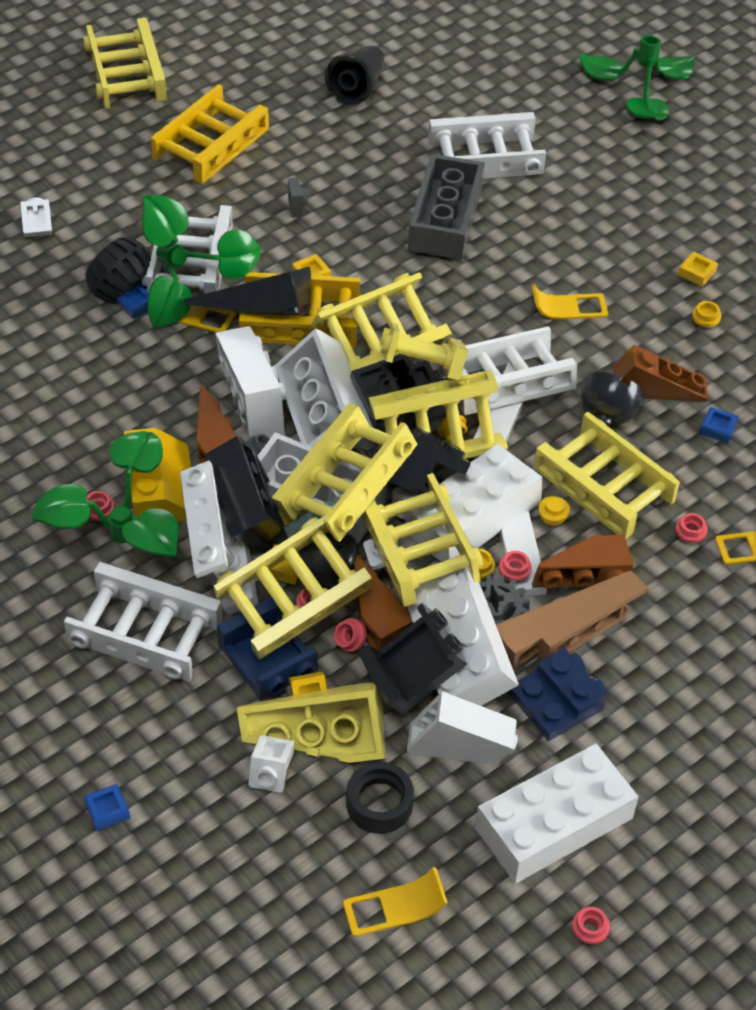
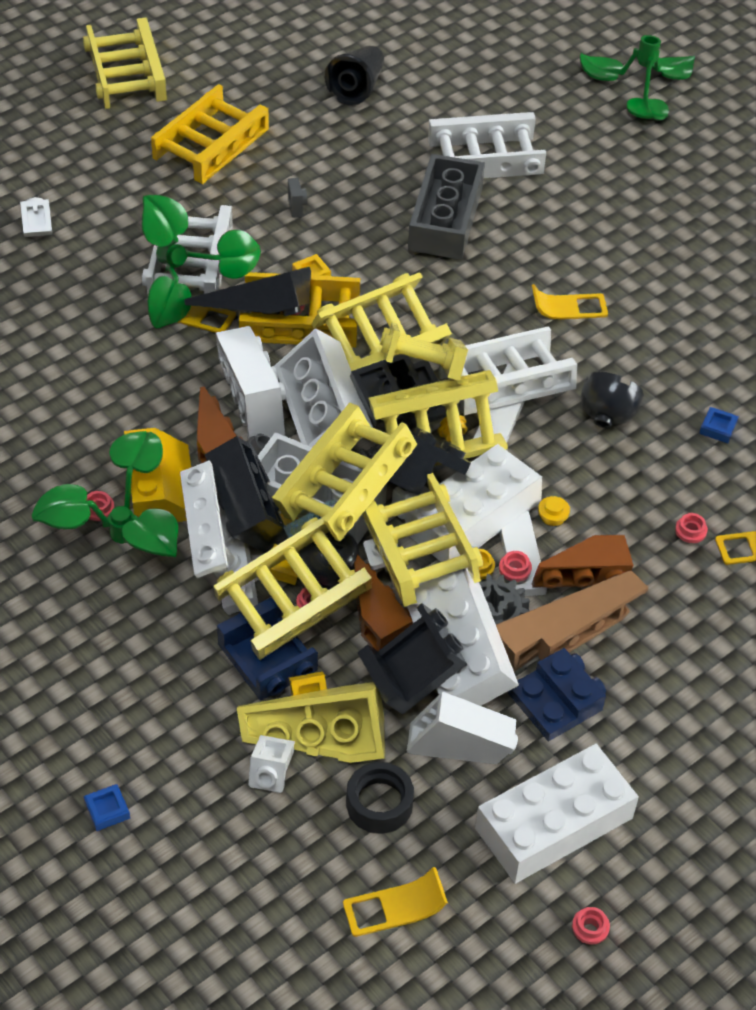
white fence [64,562,223,682] -> none
black wheel [85,237,151,304] -> none
blue tile [116,284,149,319] -> none
coral plate [334,618,366,652] -> none
light yellow fence [534,412,680,539] -> none
dark orange slope [613,345,708,402] -> none
yellow plate [678,251,718,287] -> none
yellow plate [692,301,721,327] -> none

